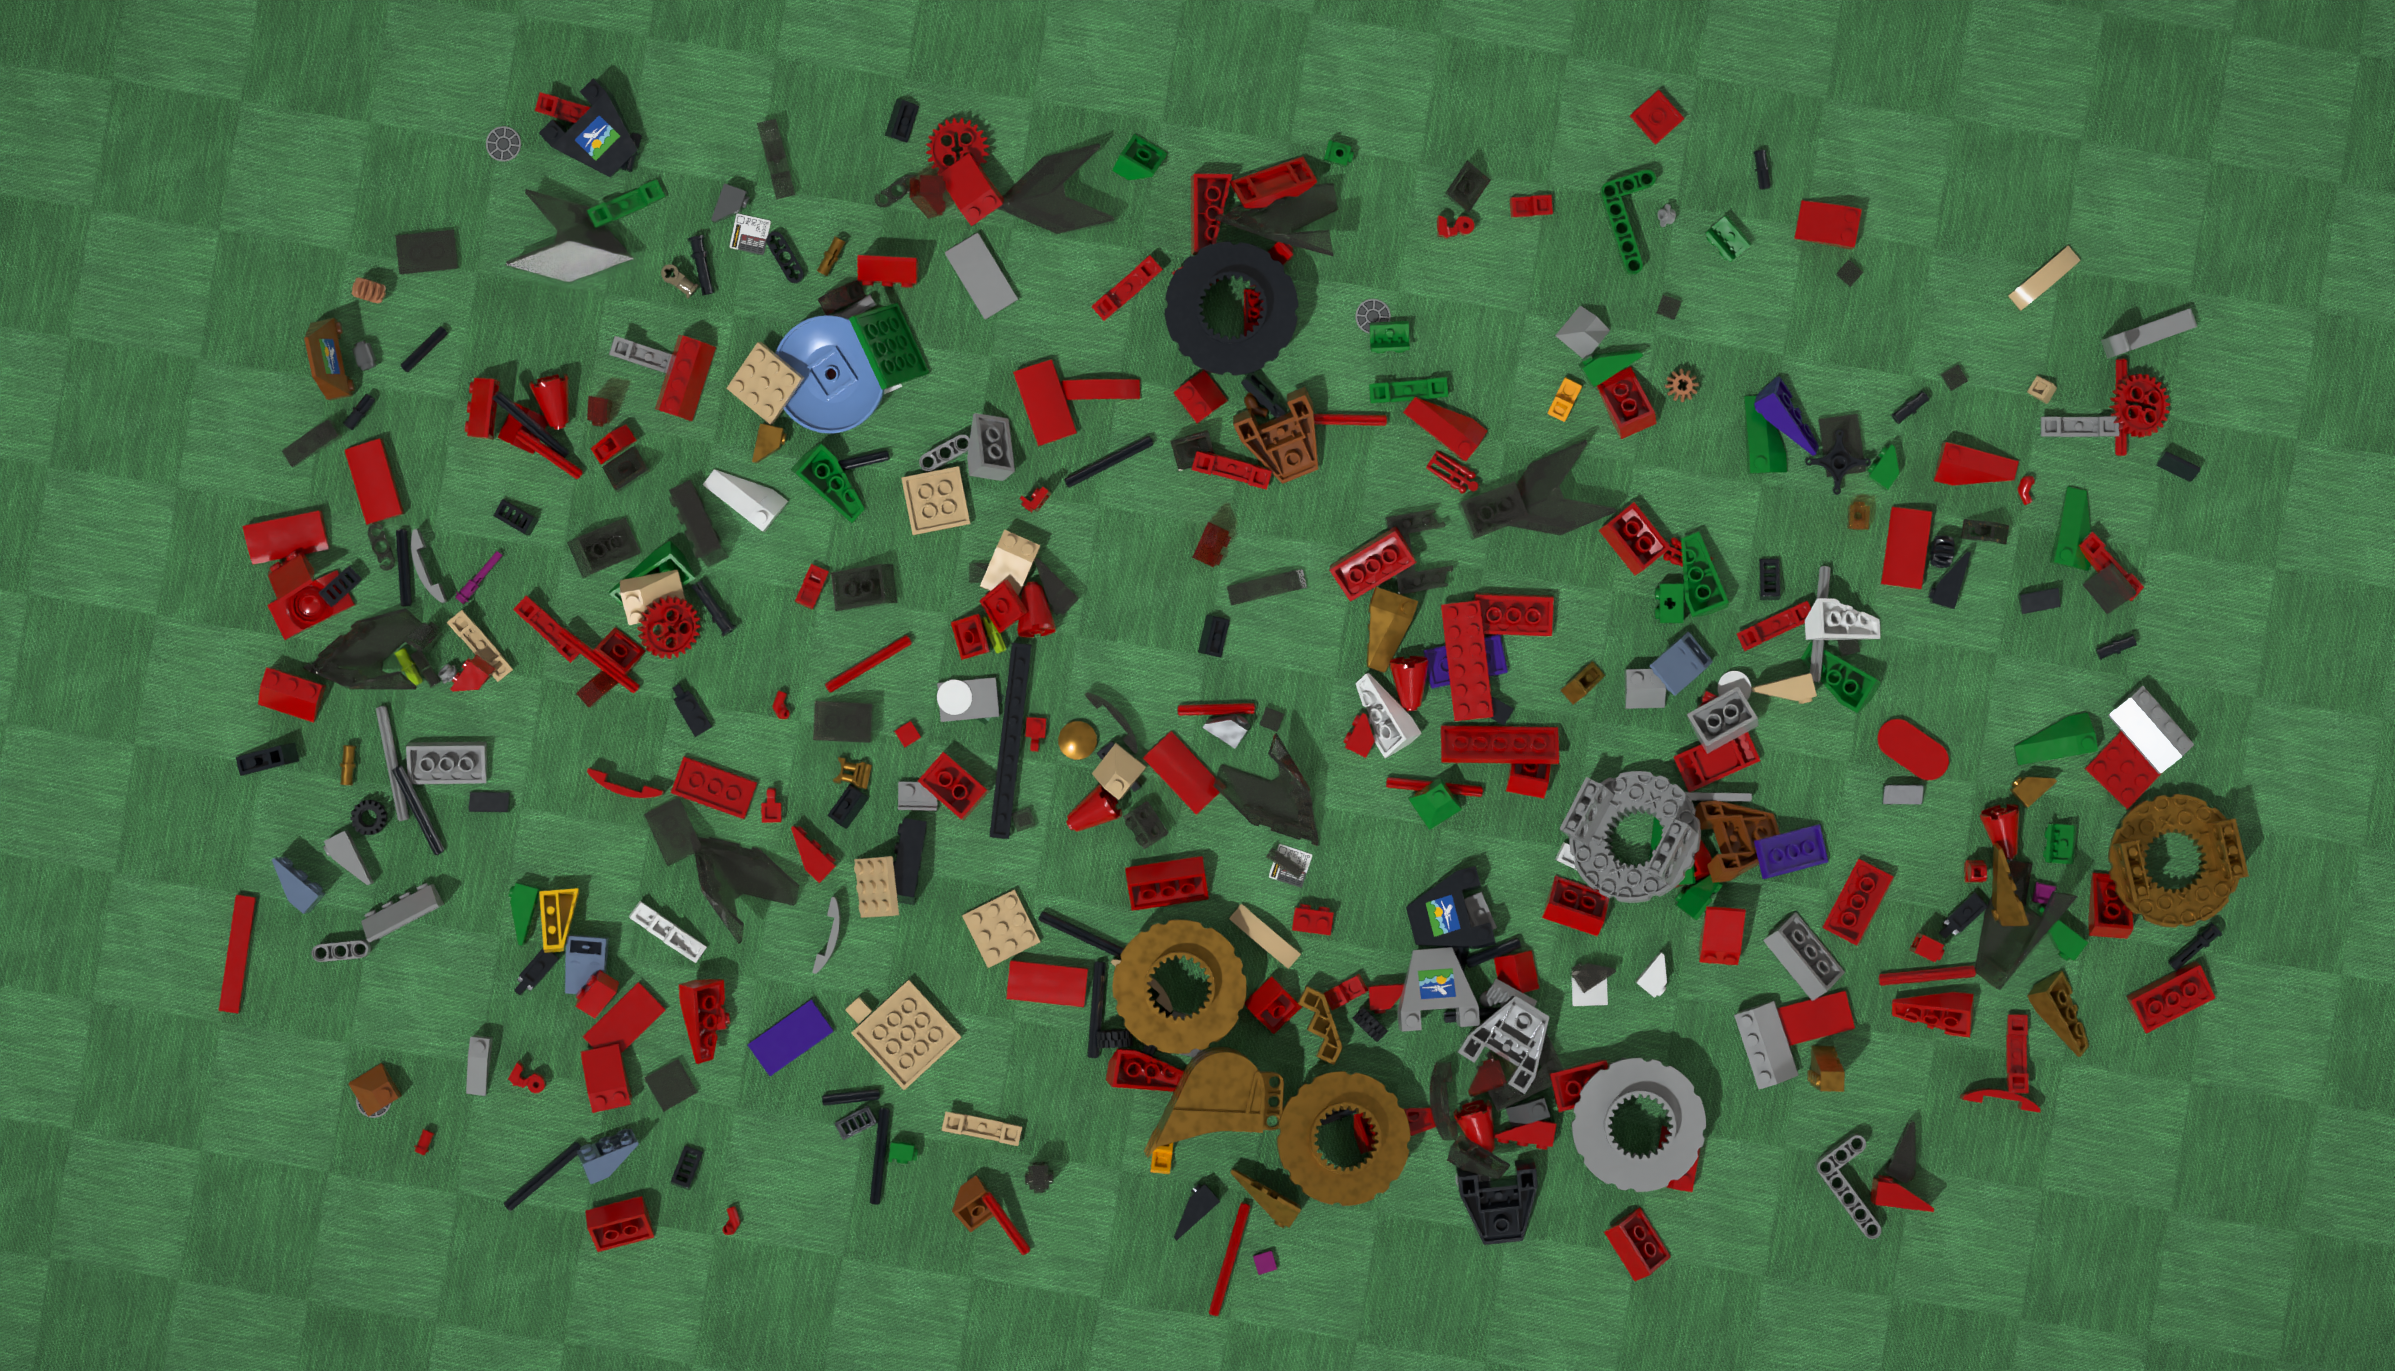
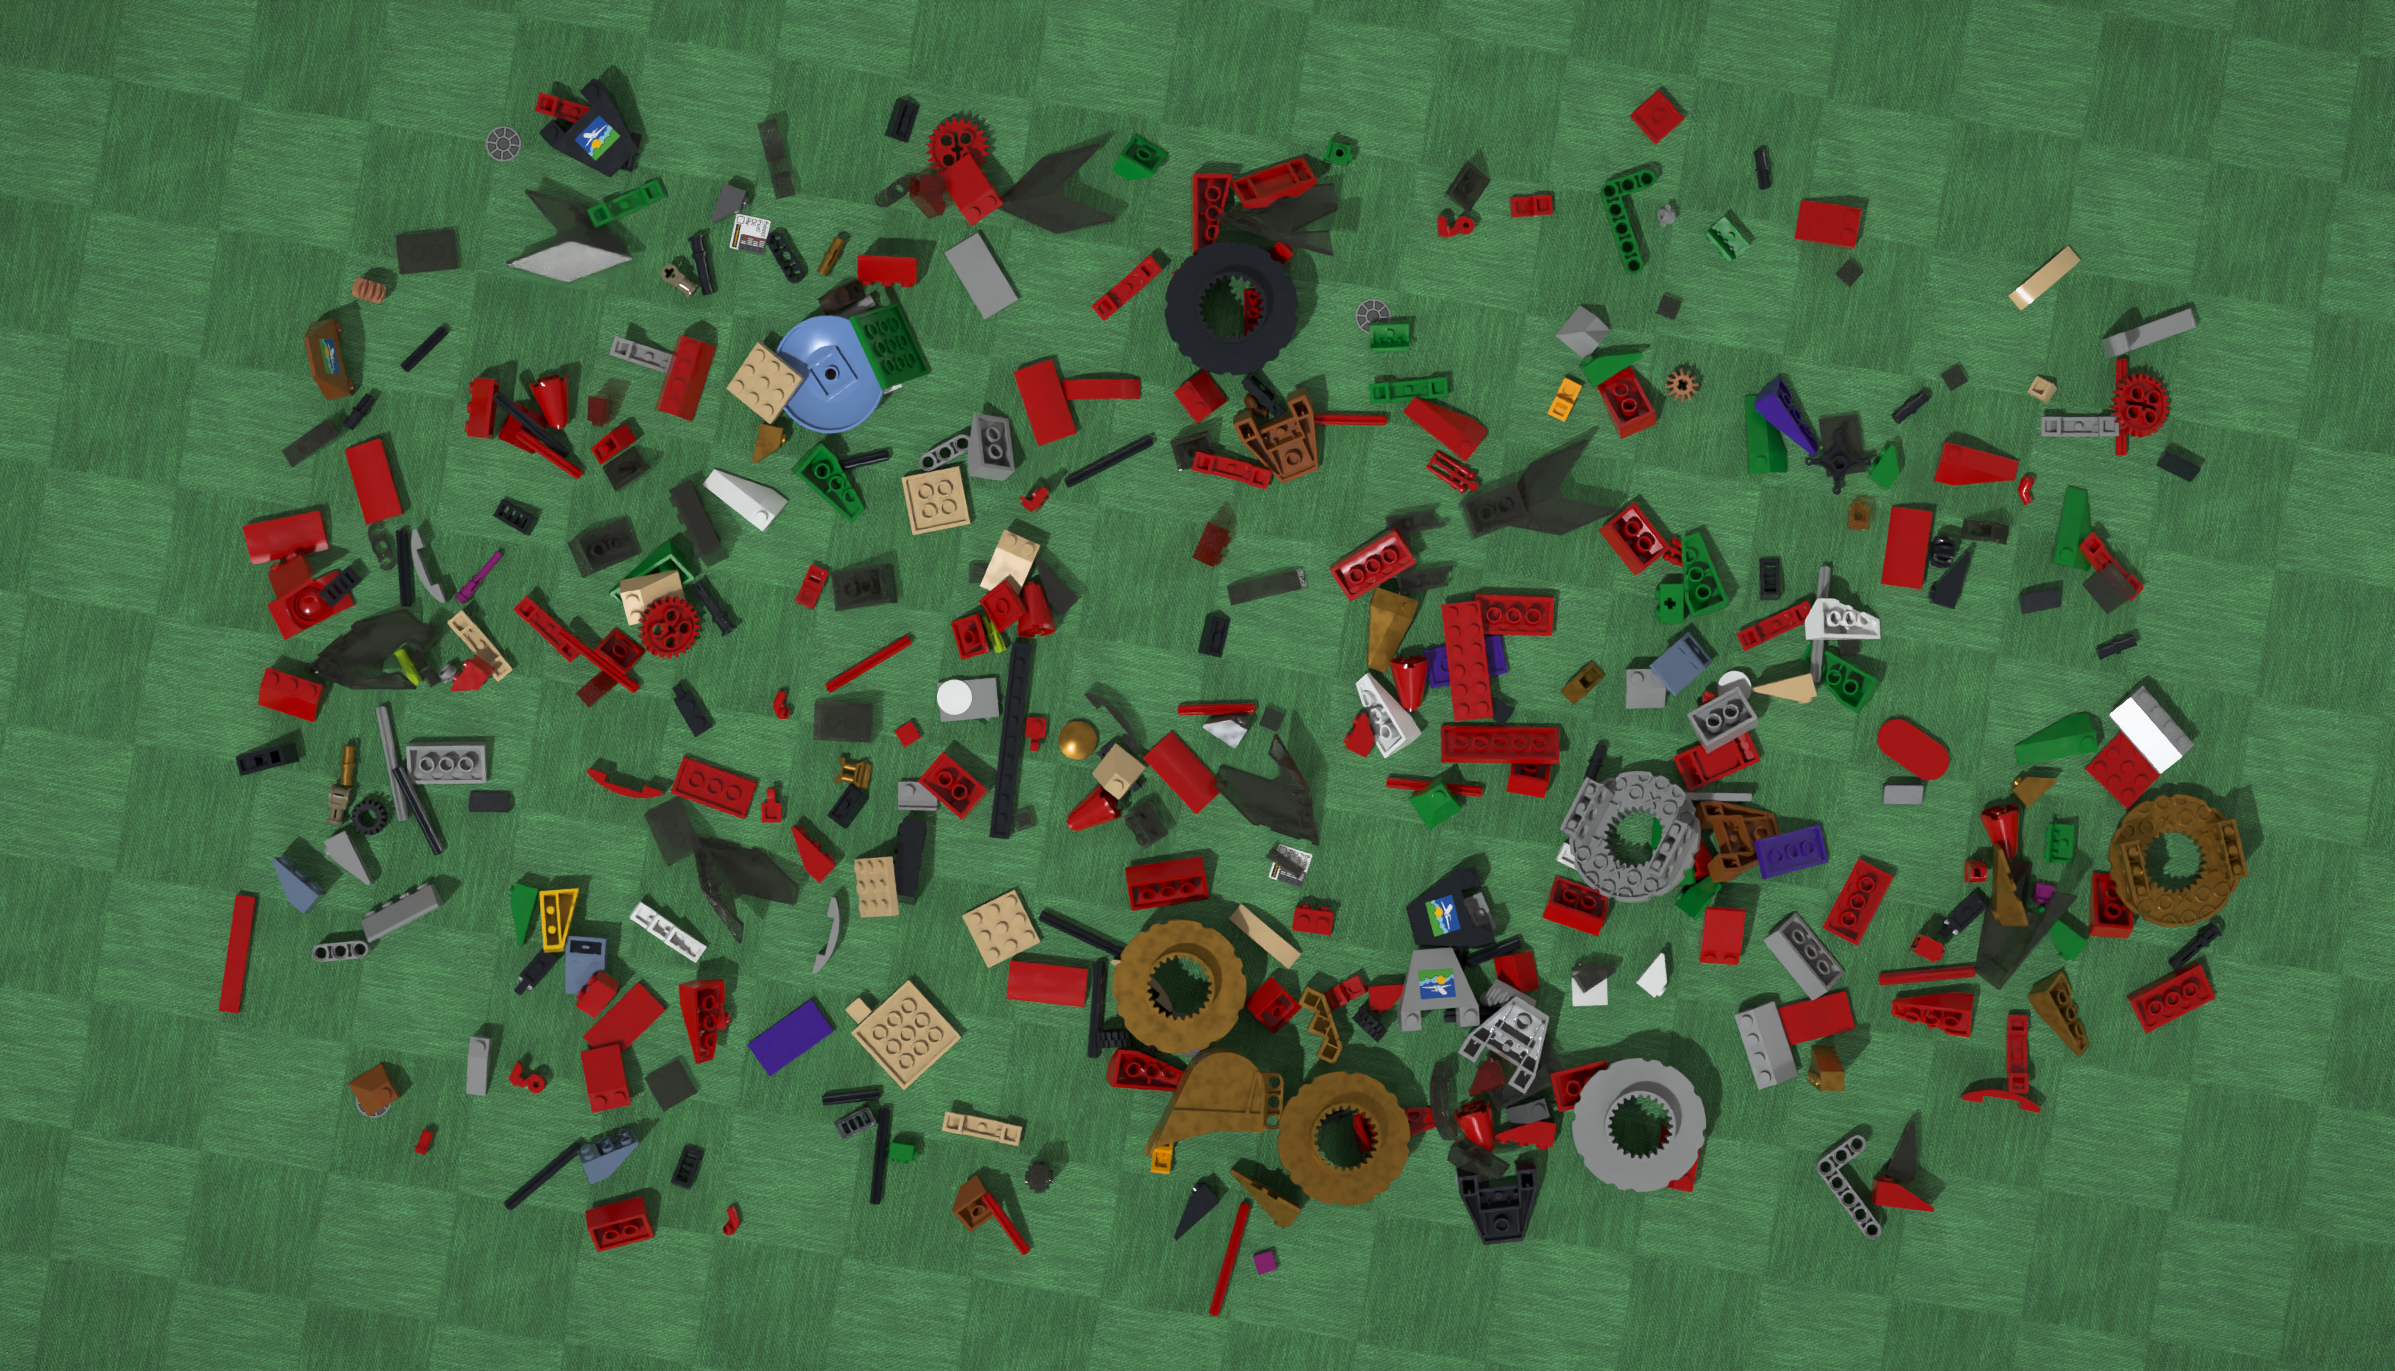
dark grey brick [352,341,377,371] -> none
red slope [1604,1208,1671,1281] -> none
none -> dark tan connector [326,784,352,825]
none -> black axle [1583,744,1607,781]

